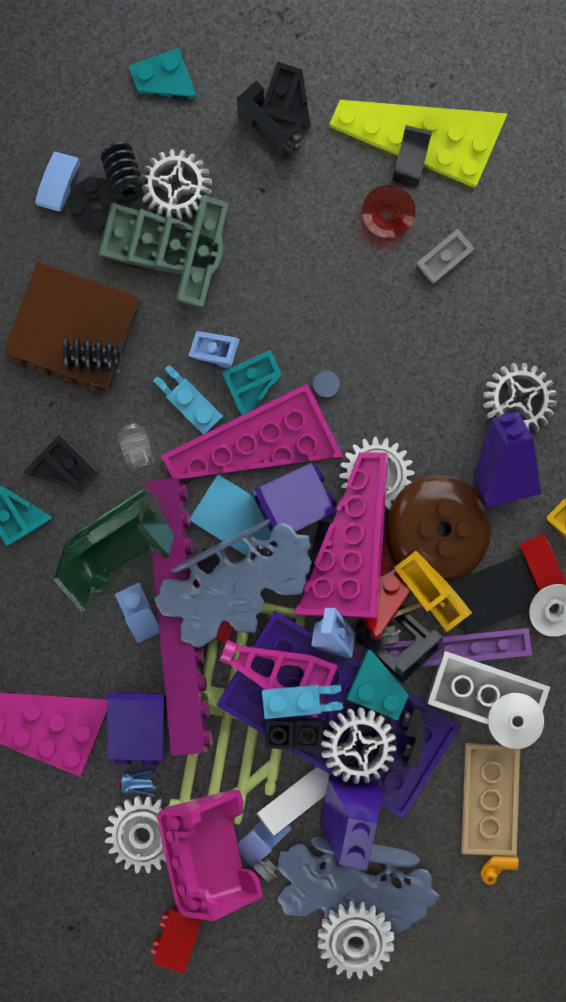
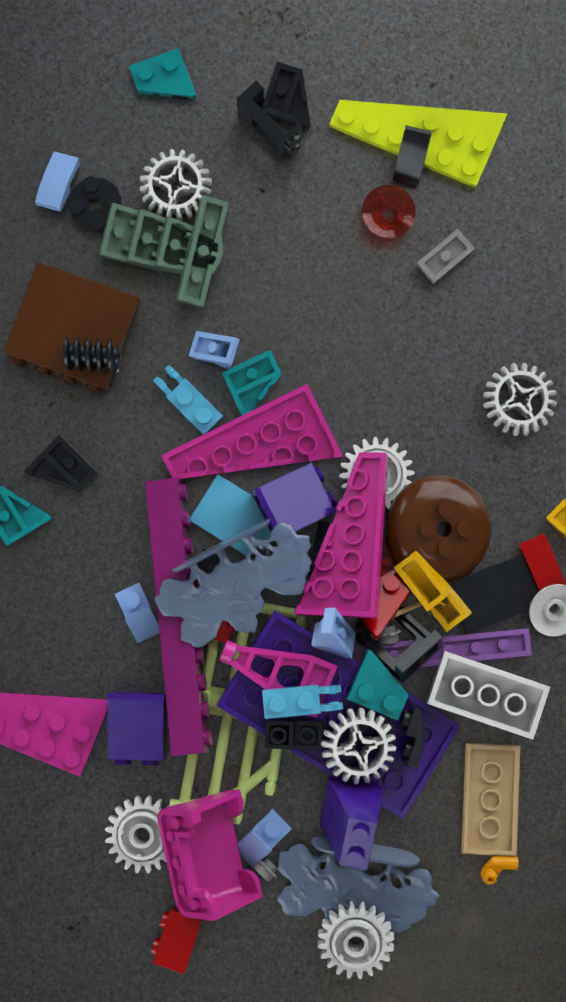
clear green windscreen [53,488,174,612] -> none
black piece [100,141,144,203] -> none
flat silver piece [115,768,157,797] -> none
clear brick [117,423,157,470] -> none
white tile [256,767,329,836] -> none
sand blue tile [313,371,340,399] -> none
dark purple slope [474,412,541,507] -> none
white dish [488,693,544,749] -> none

